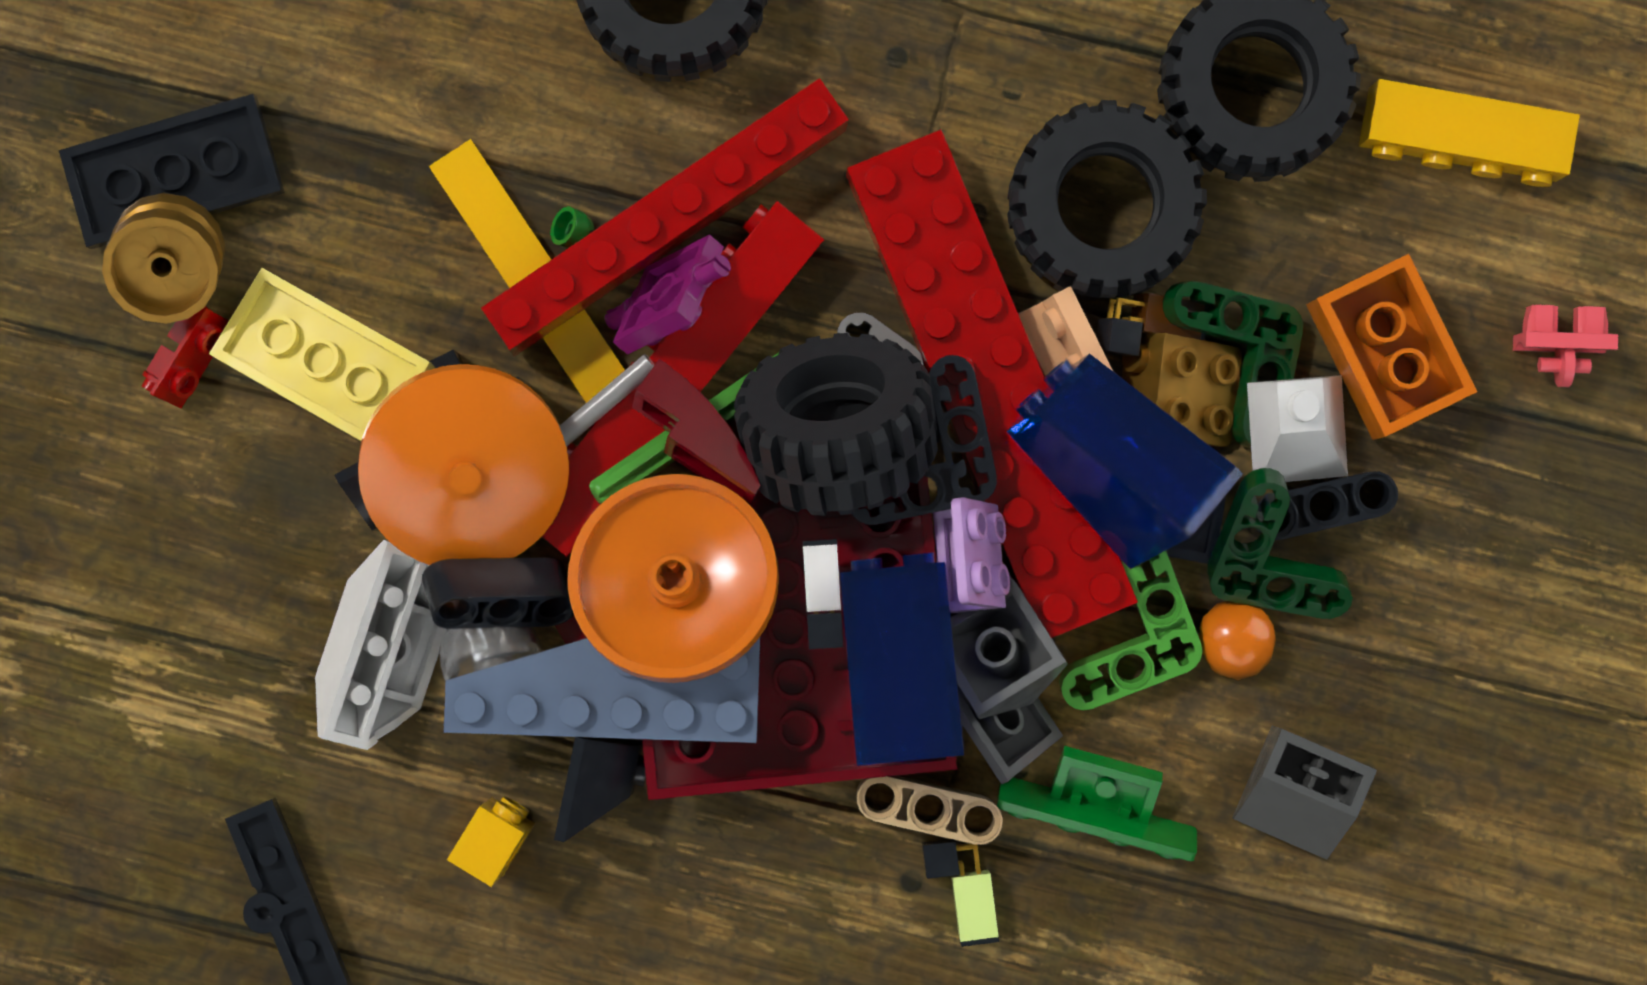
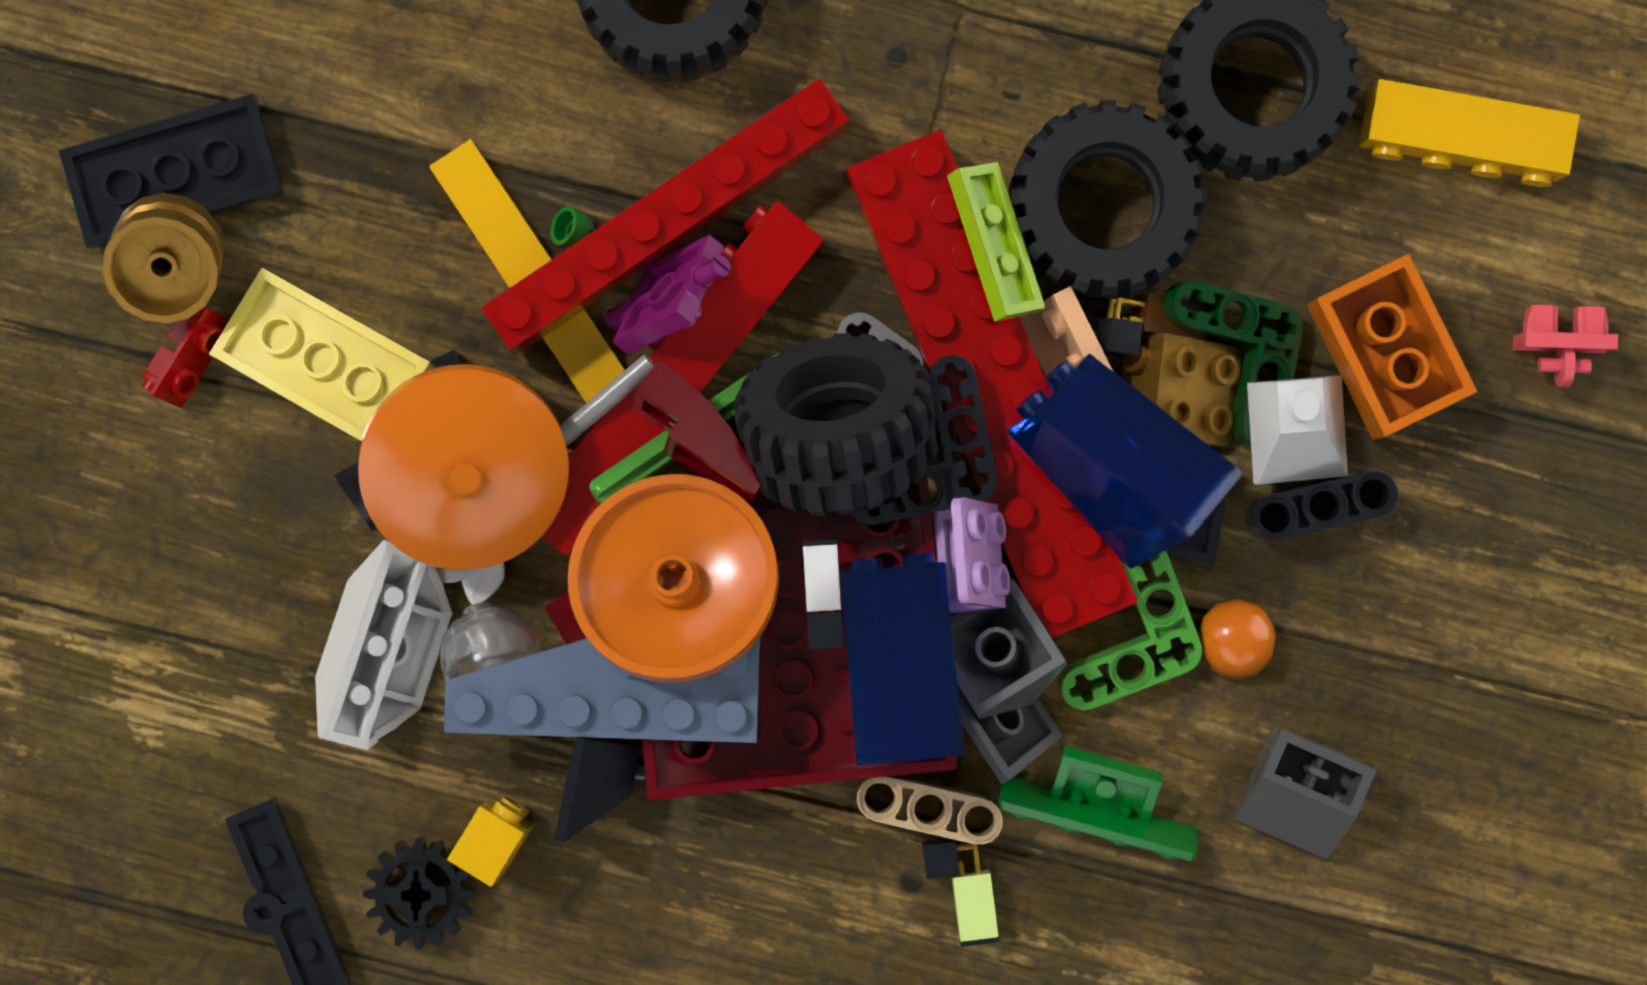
black beam [422,558,574,629] -> none
dark green beam [1207,468,1353,619] -> none
none -> black gear [363,836,476,950]
none -> lime plate [947,162,1045,322]

